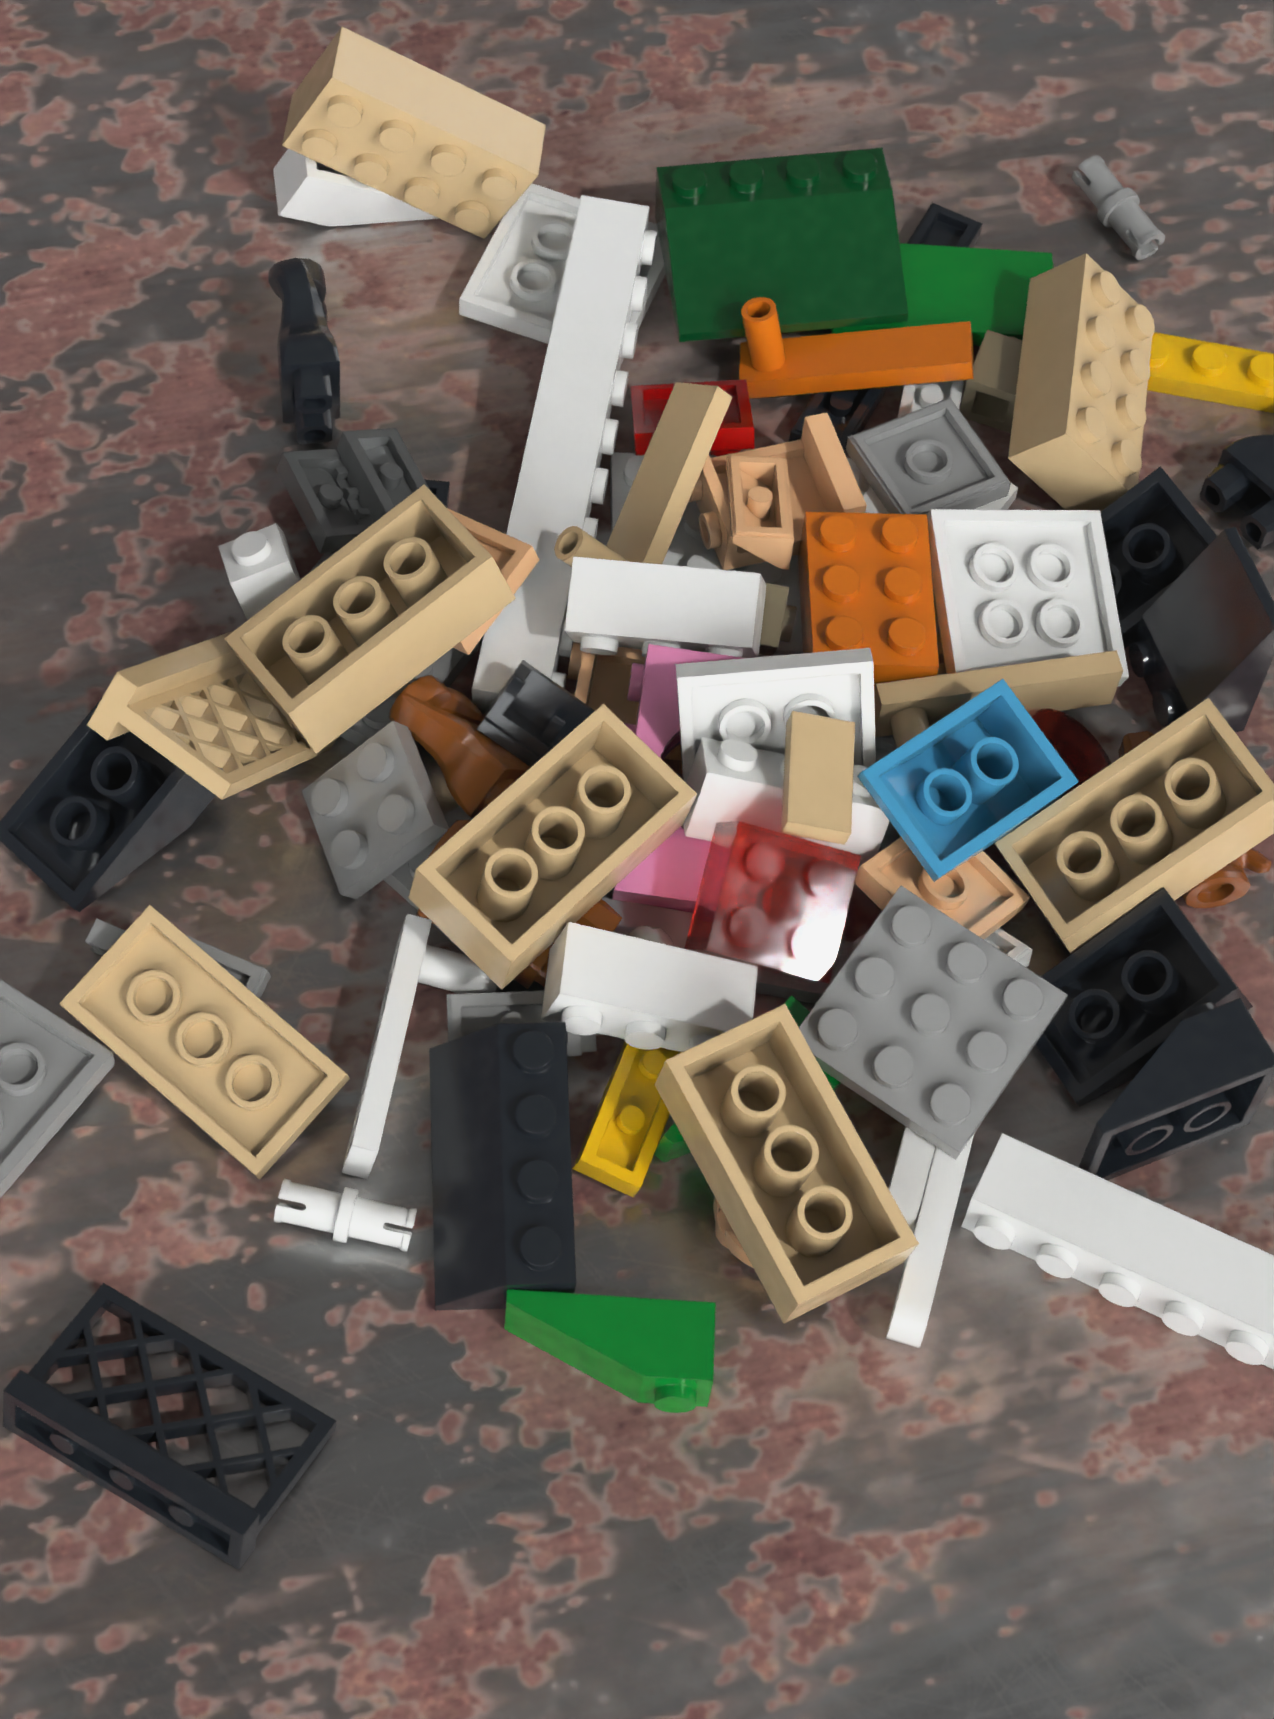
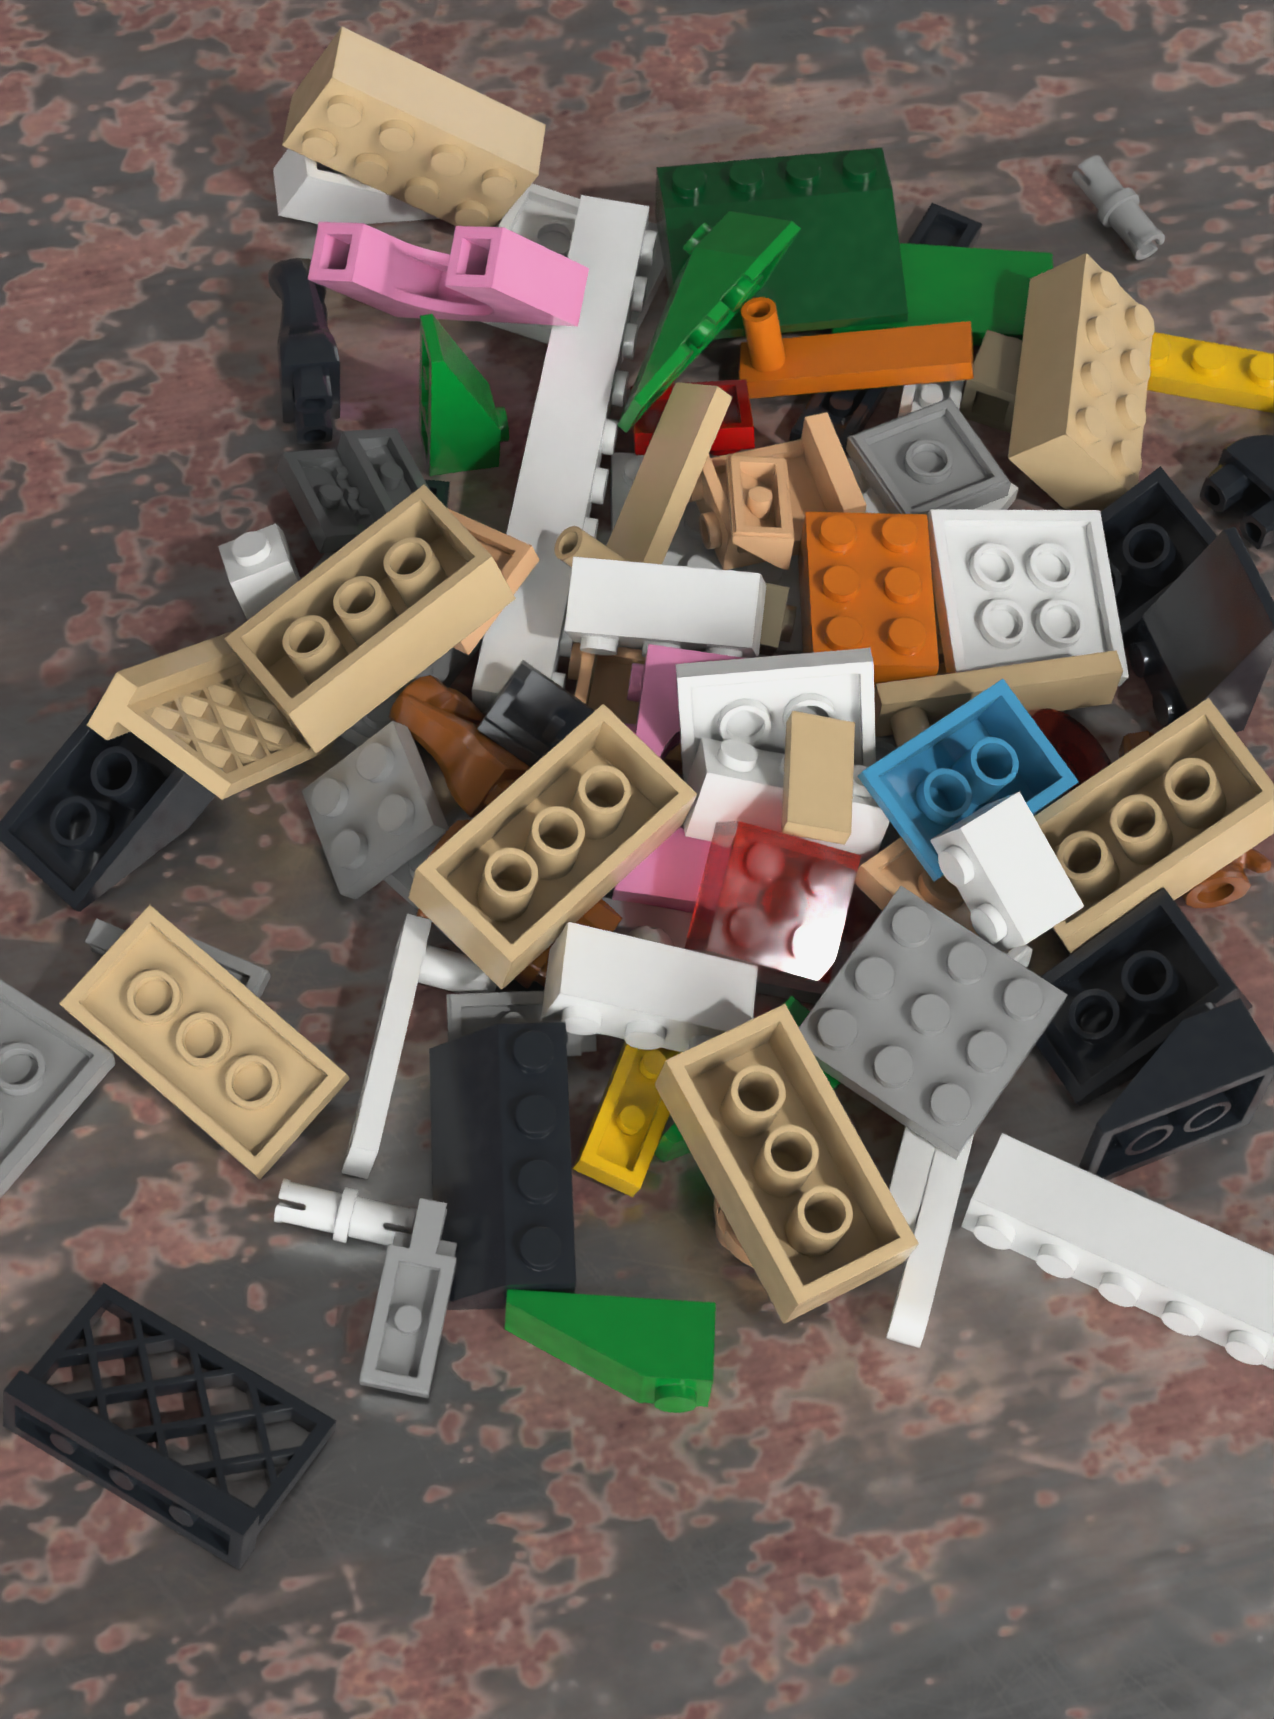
none -> bright pink arch [308,222,589,326]
none -> light grey hinge [359,1198,457,1398]
none -> green slope [419,314,509,476]
none -> green wedge [617,211,801,433]
none -> white brick [930,791,1084,951]

